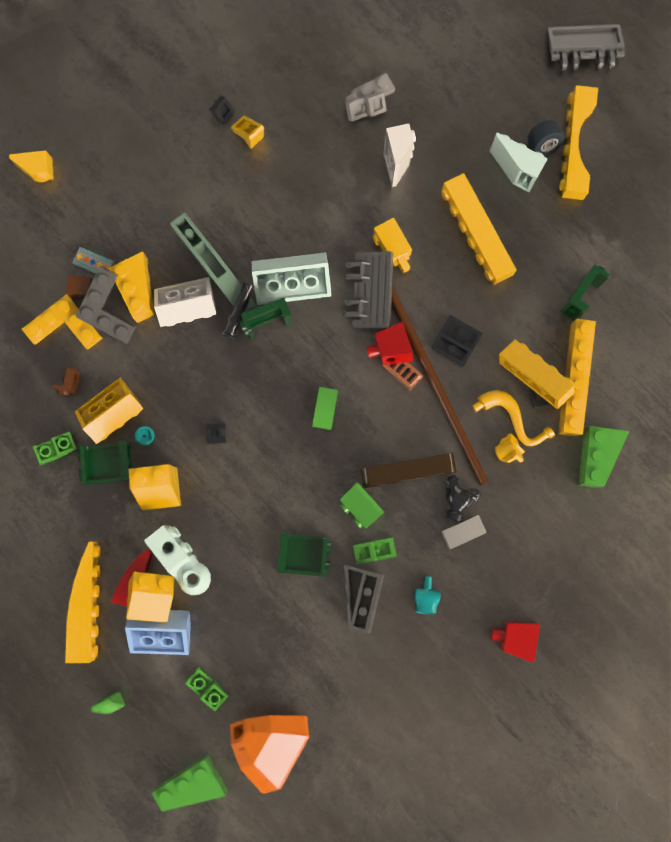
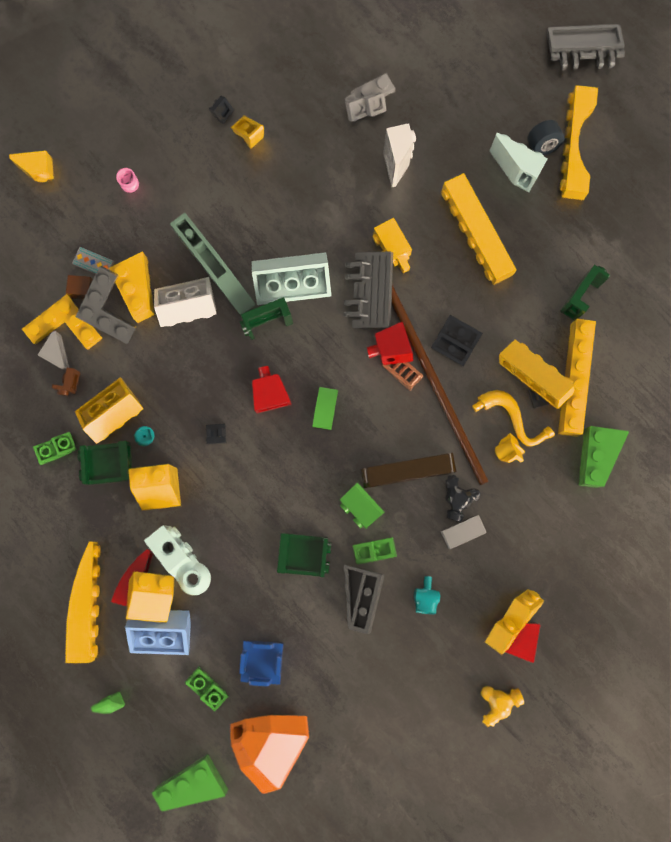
black pin [221,282,255,340] -> none
none -> light grey slope [38,331,69,371]
none -> bright pink wheel [116,168,139,193]
none -> blue panel [240,640,283,686]
none -> red torso [252,366,291,413]
none -> yellow animal [481,686,524,727]
none -> yellow arch [485,589,544,654]

